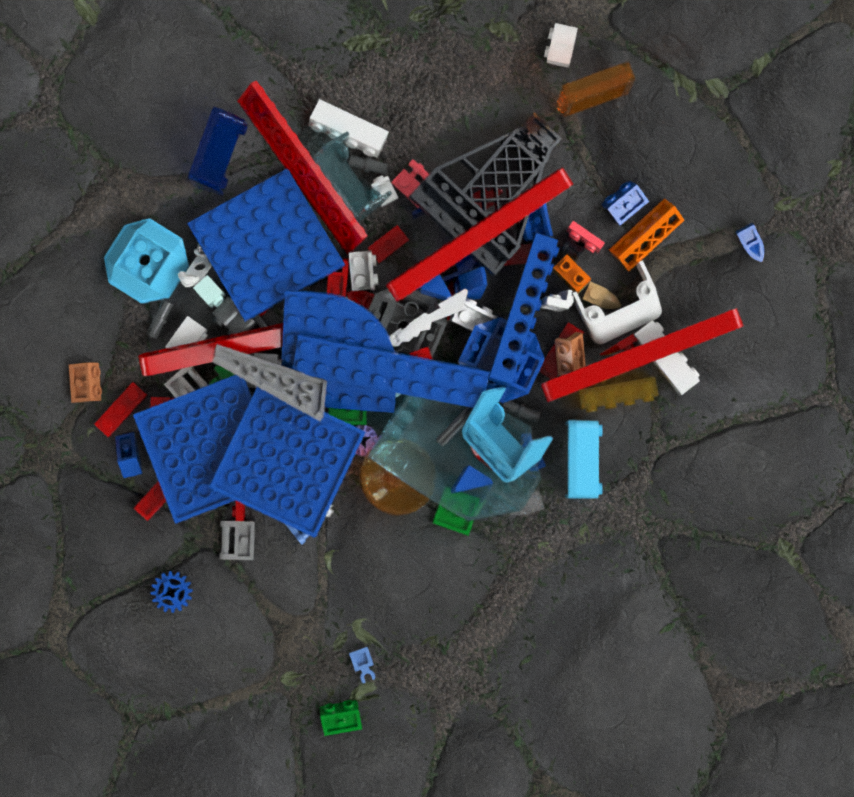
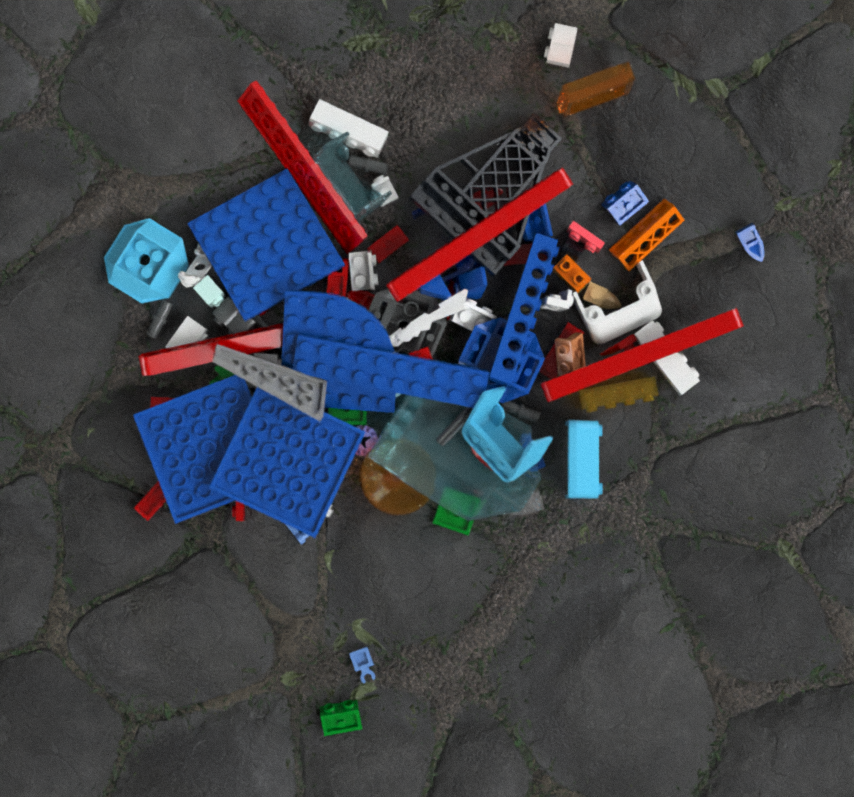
nougat bracket [69,363,102,403] -> none
red plate [94,382,148,437] -> none
blue slope [115,432,142,478] -> none
blue gear [151,571,193,613] -> none
white plate [164,366,208,398] -> none
clear blue windscreen [188,106,248,196] -> none
light grey plate [219,521,255,560] -> none
coral plate [391,159,429,209] -> none
blue slope [451,465,493,494] -> none

